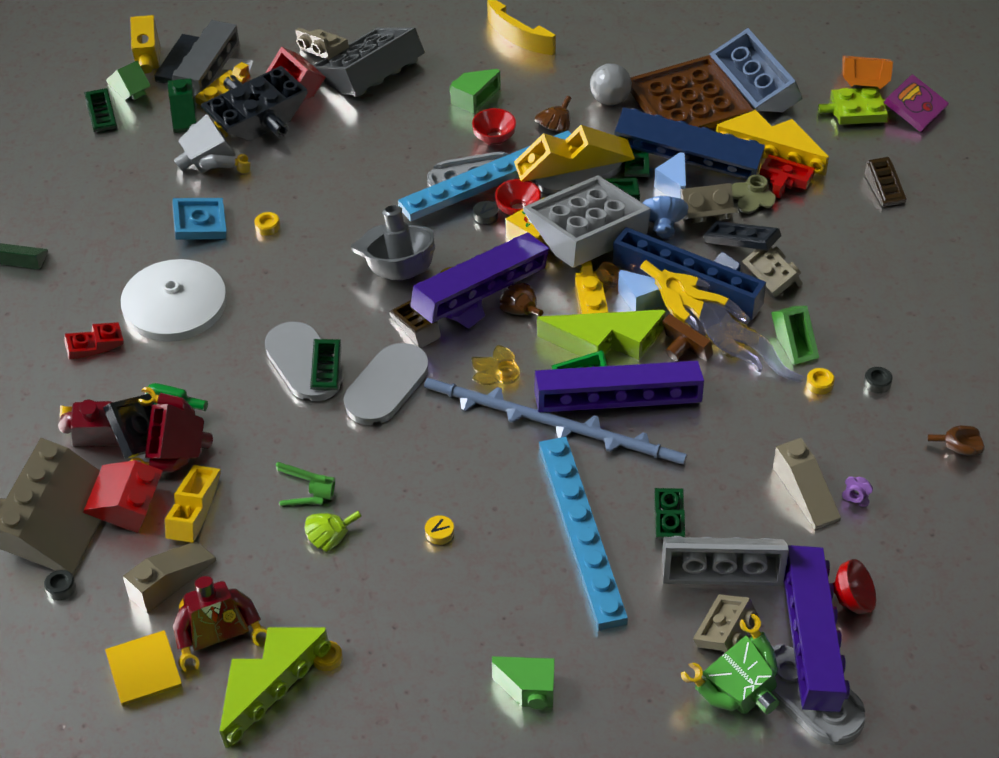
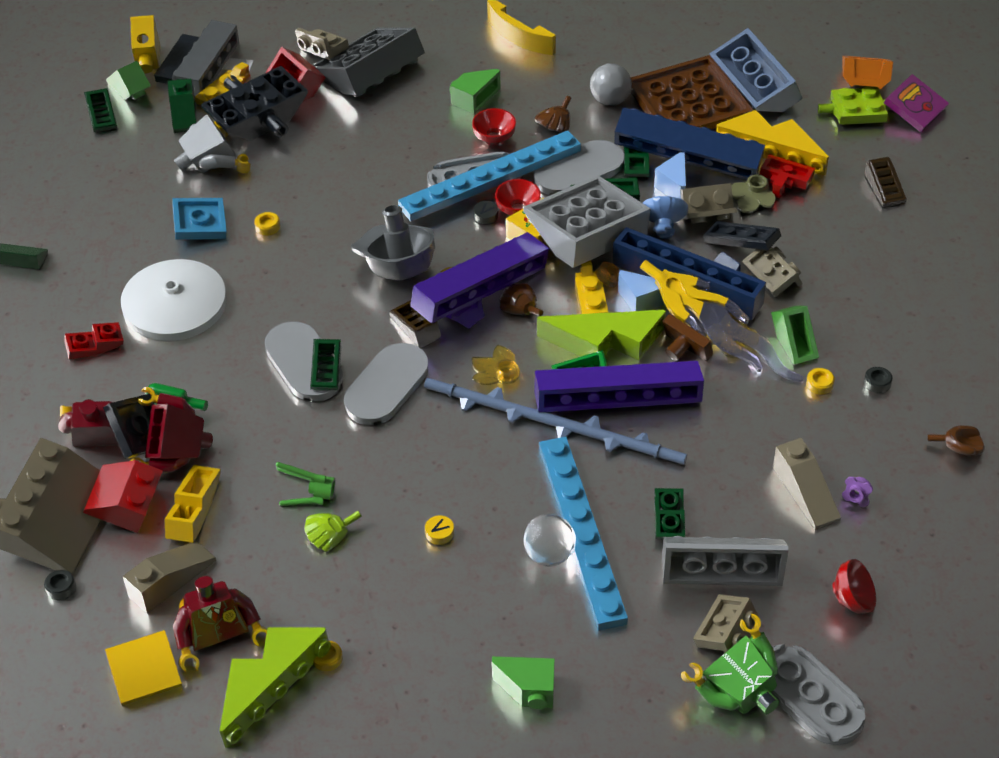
yellow slope [514,125,635,182] -> none
dark purple brick [784,545,850,712] -> none
none -> clear piece [523,513,576,567]

